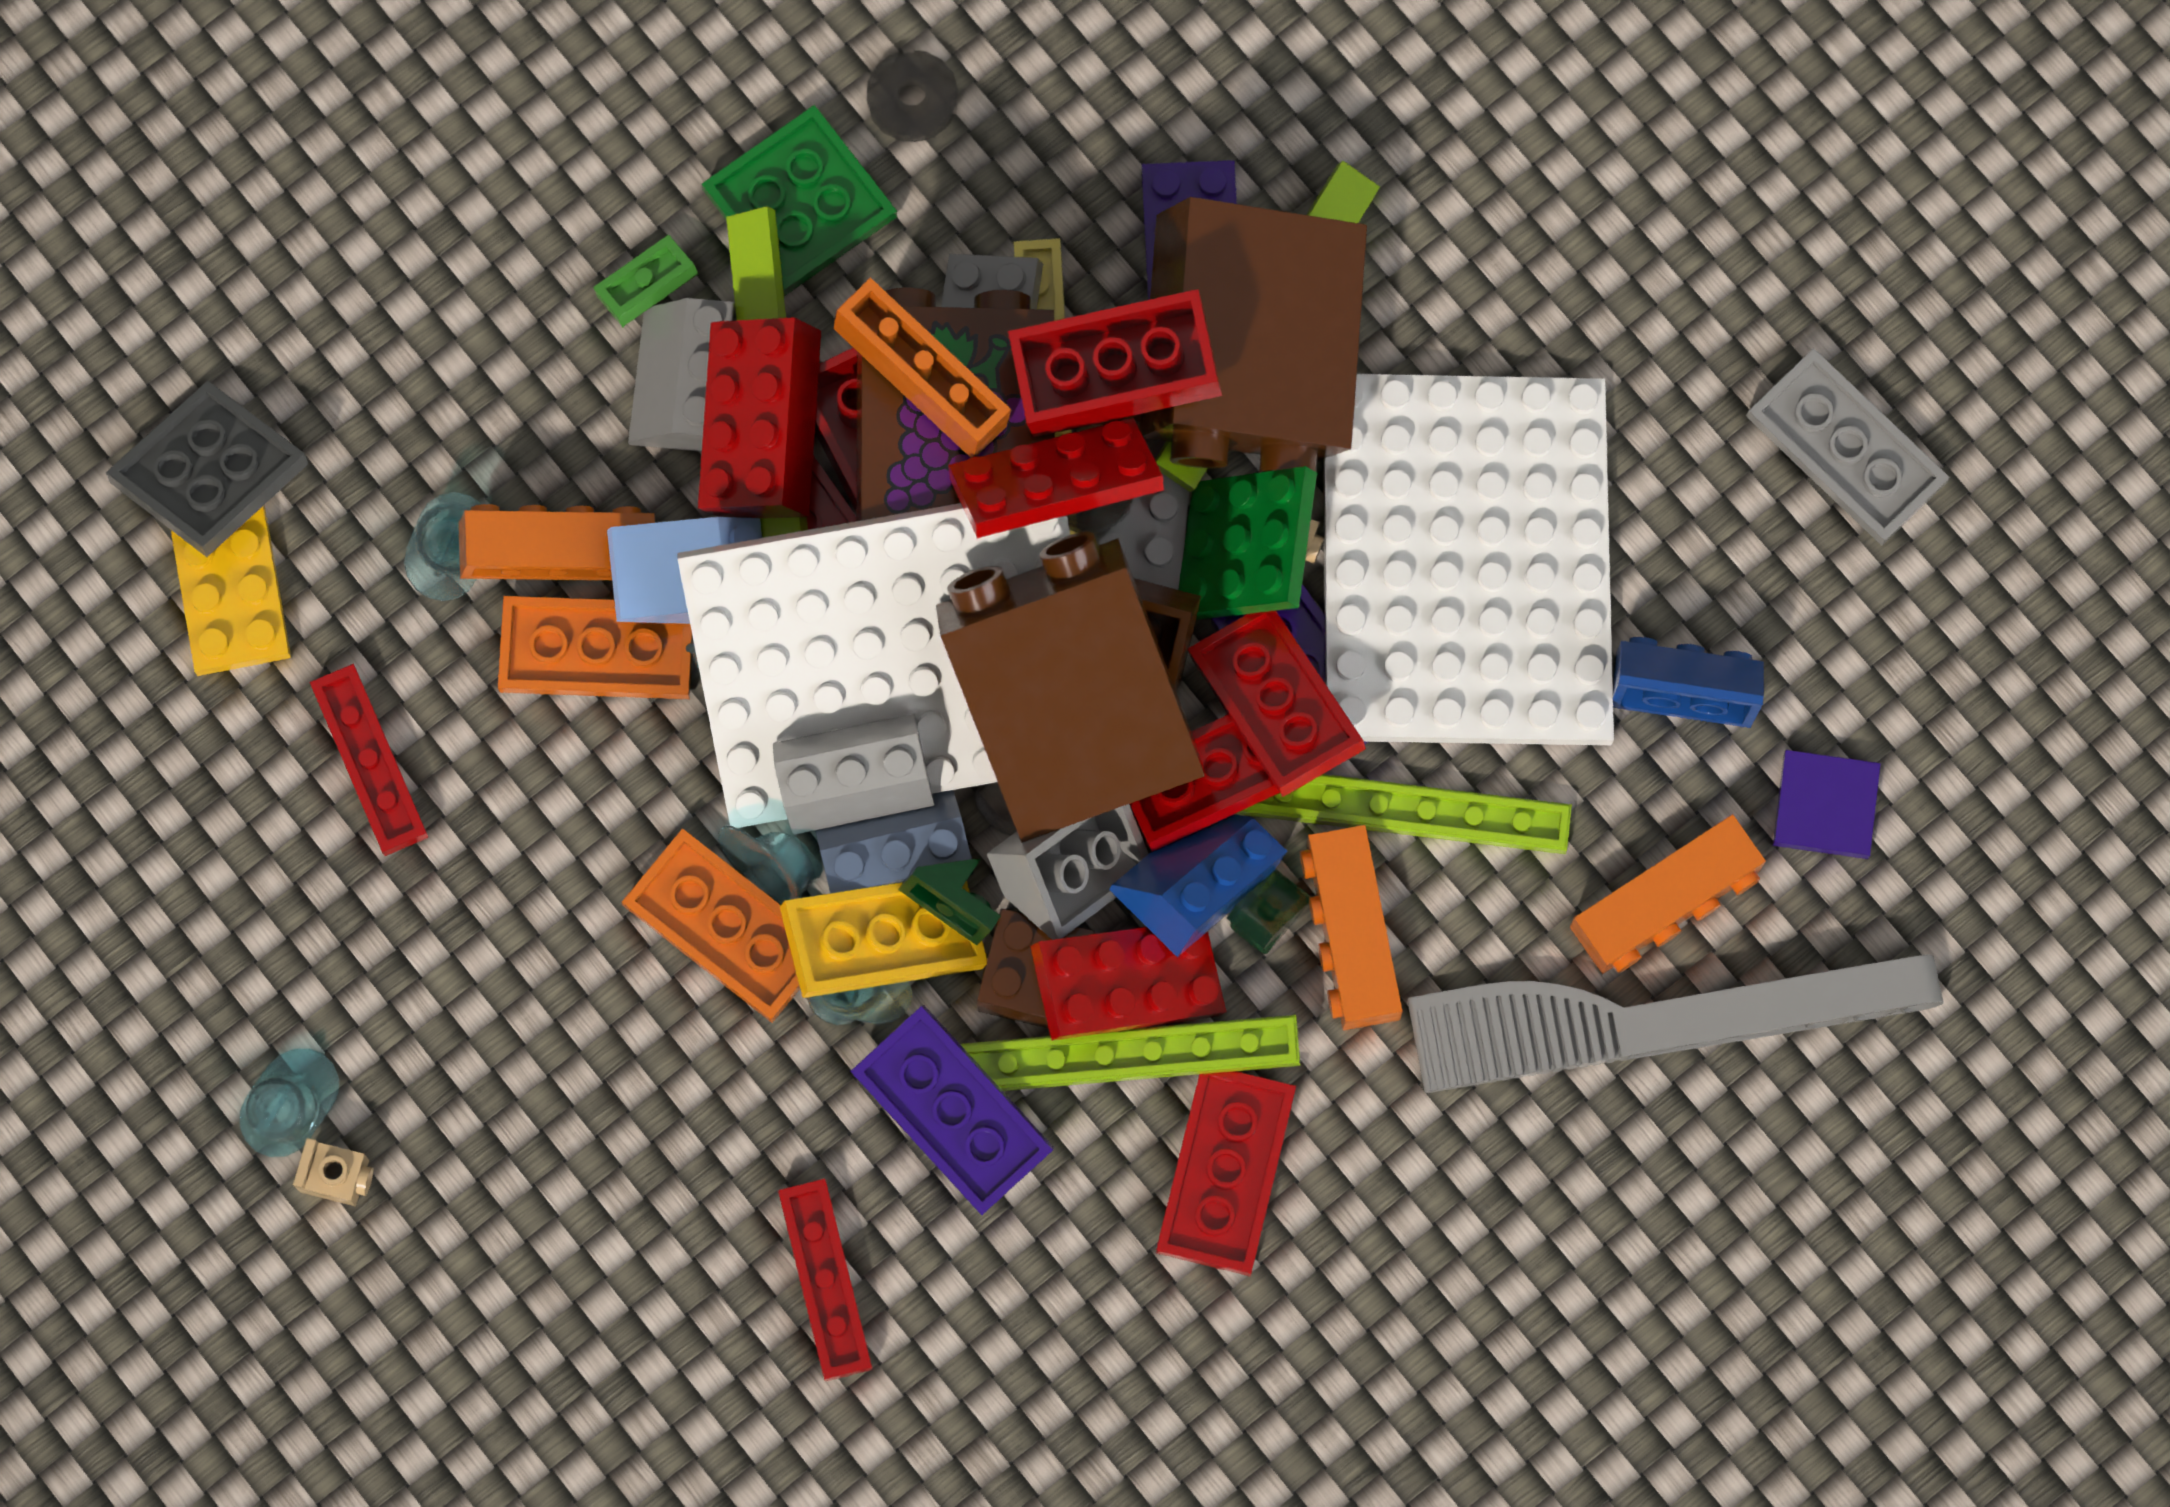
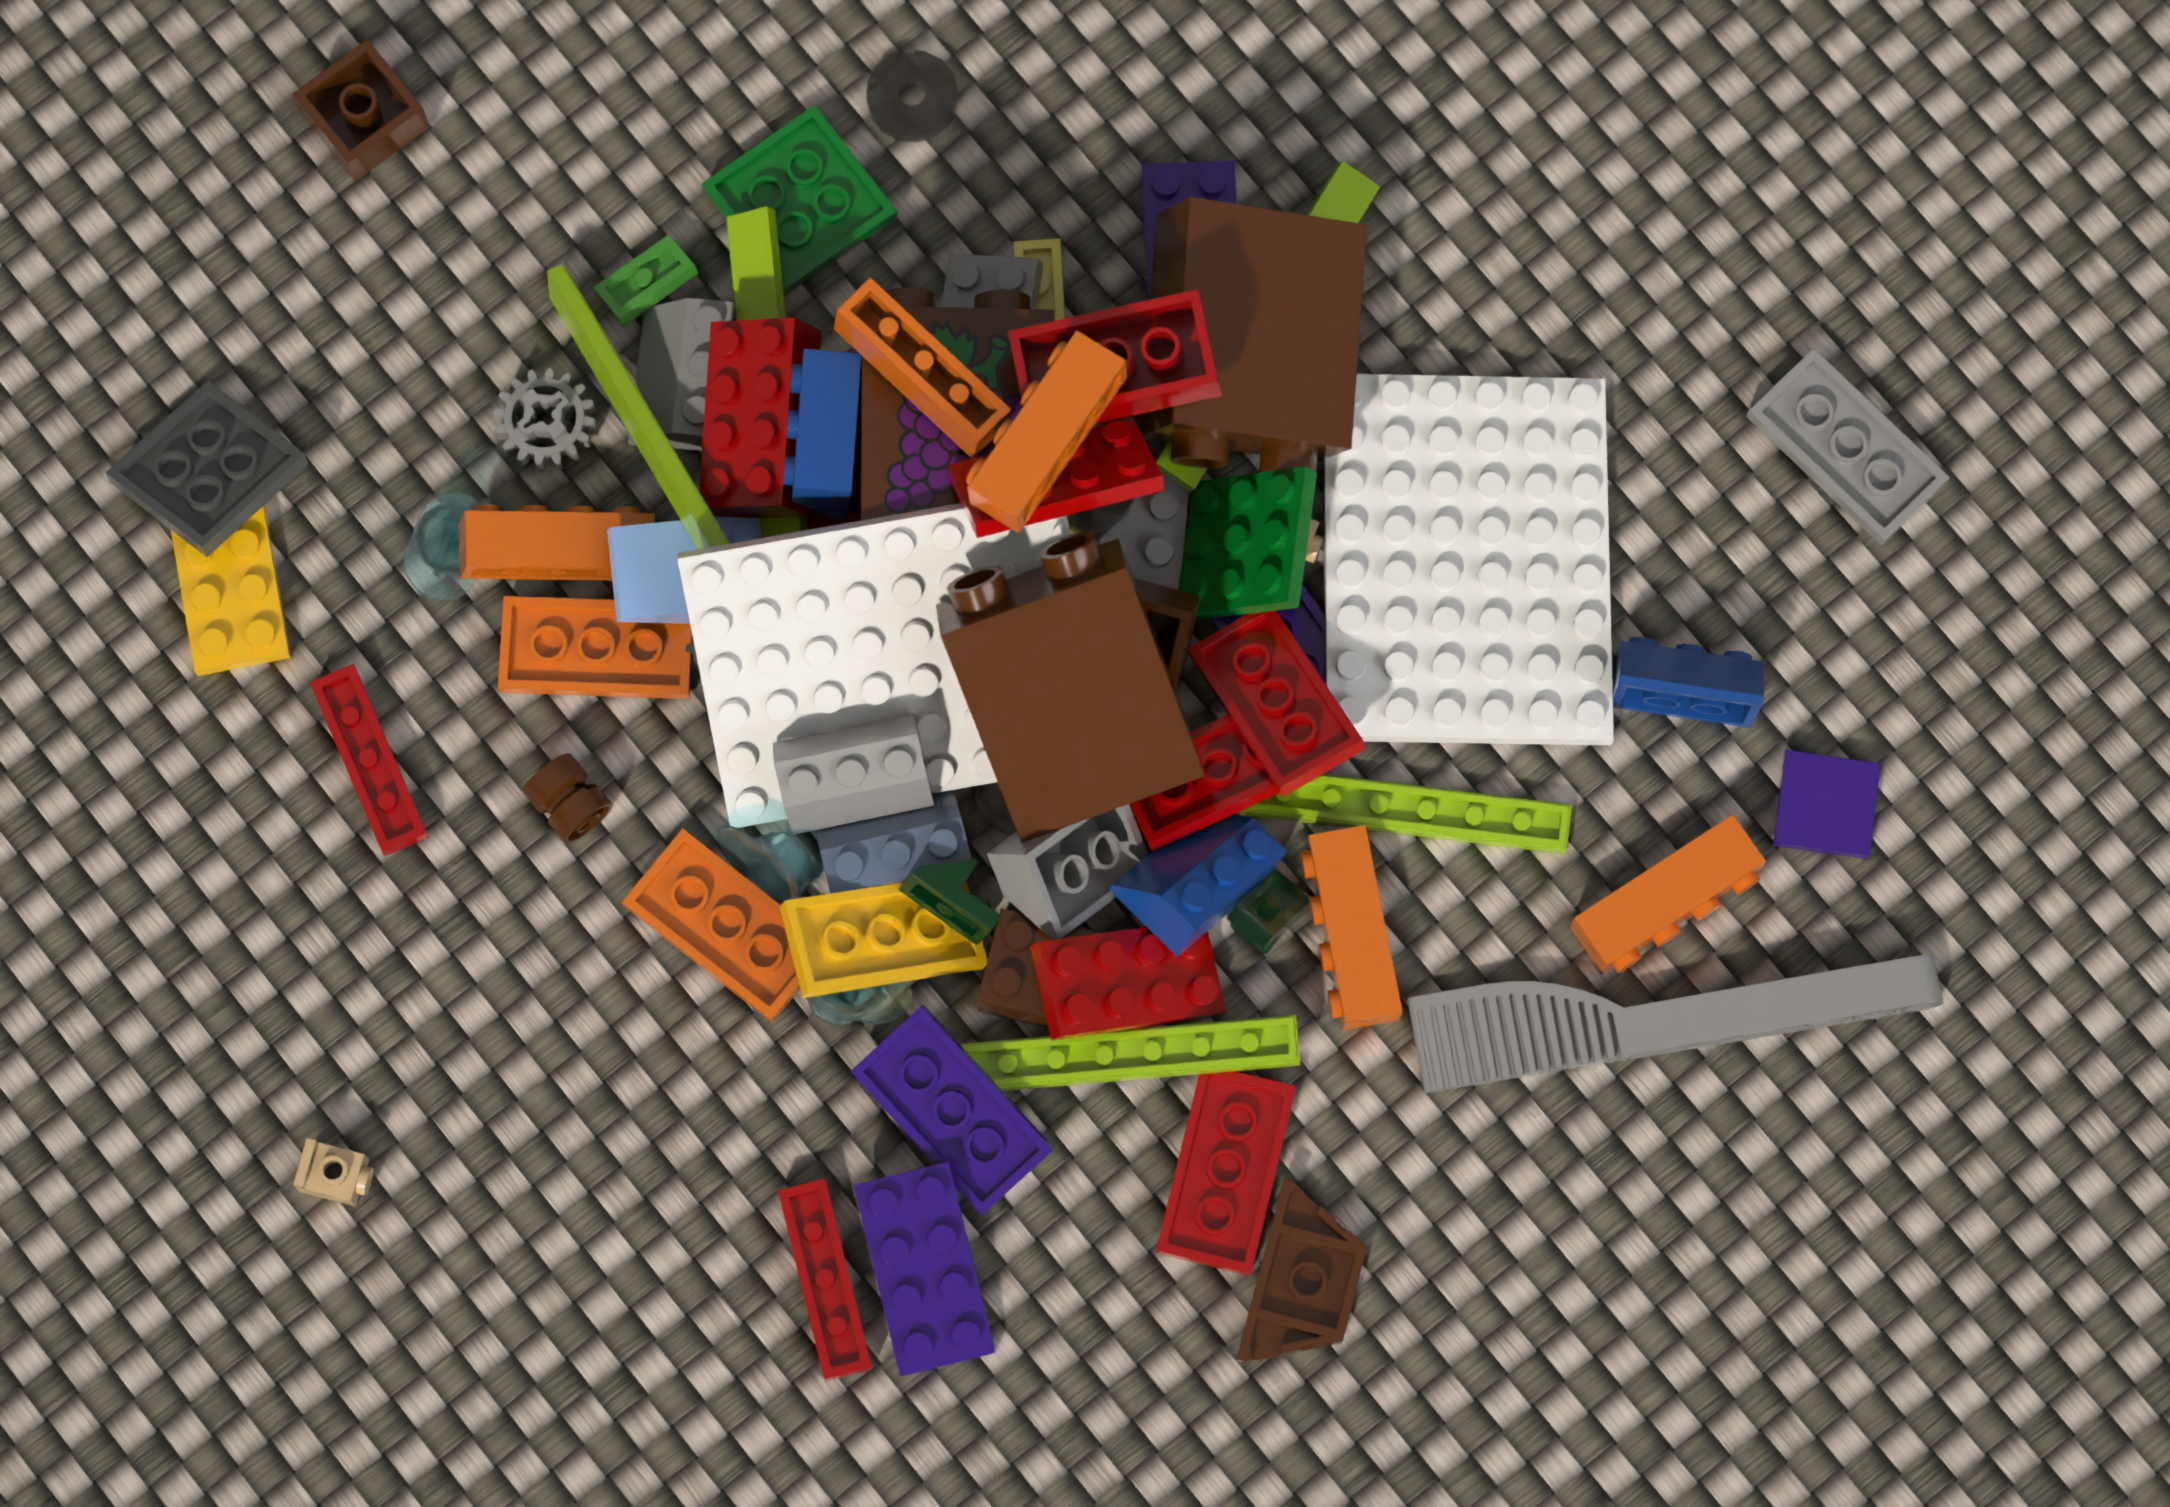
clear light blue piece [240,1049,339,1157] -> none
none -> reddish brown brick [292,39,430,182]
none -> light grey gear [493,368,597,472]
none -> reddish brown wheel [522,753,613,844]
none -> lime tile [547,264,730,549]
none -> blue slope [783,349,861,519]
none -> dark purple plate [854,1161,995,1377]
none -> orange brick [966,331,1127,533]
none -> reddish brown wing [1236,1178,1367,1363]

